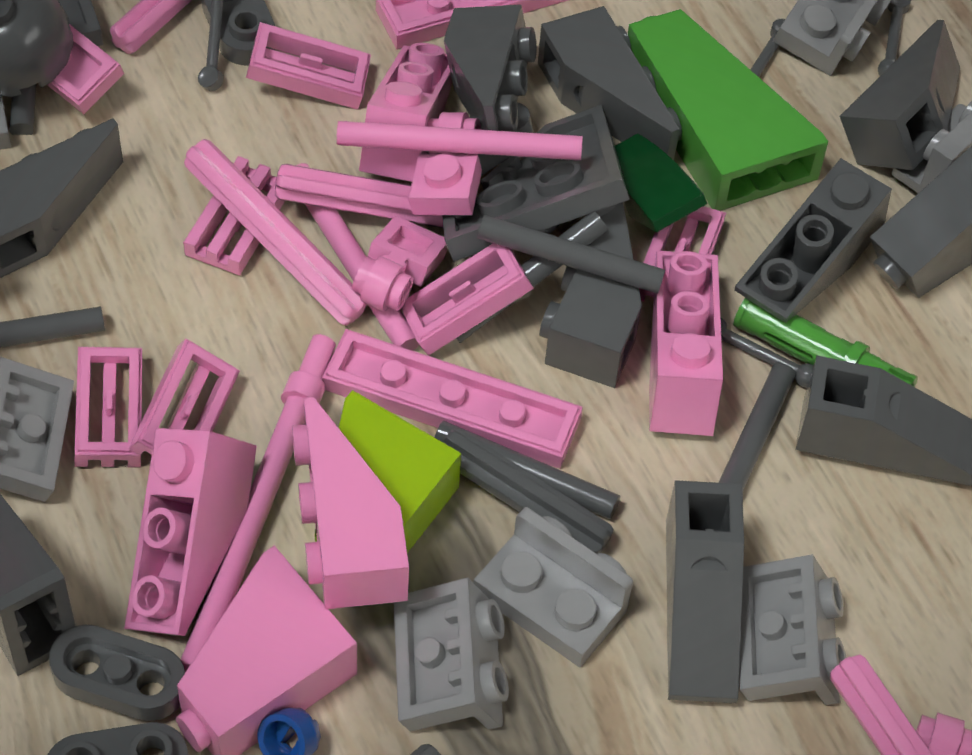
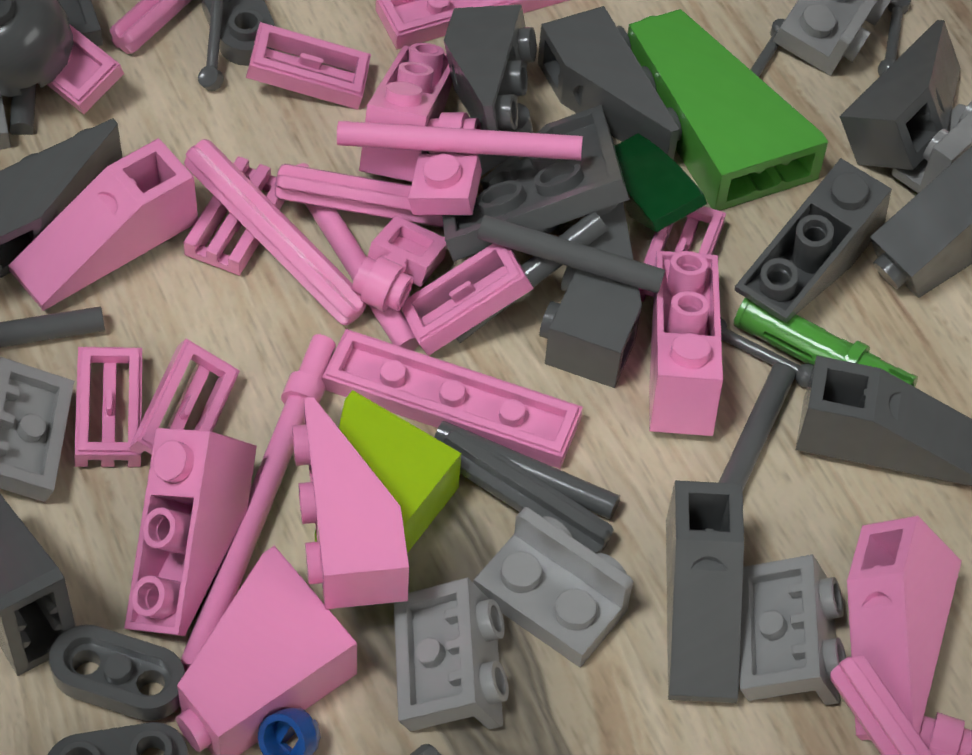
none -> bright pink slope [8,138,198,311]
none -> bright pink slope [847,516,962,741]

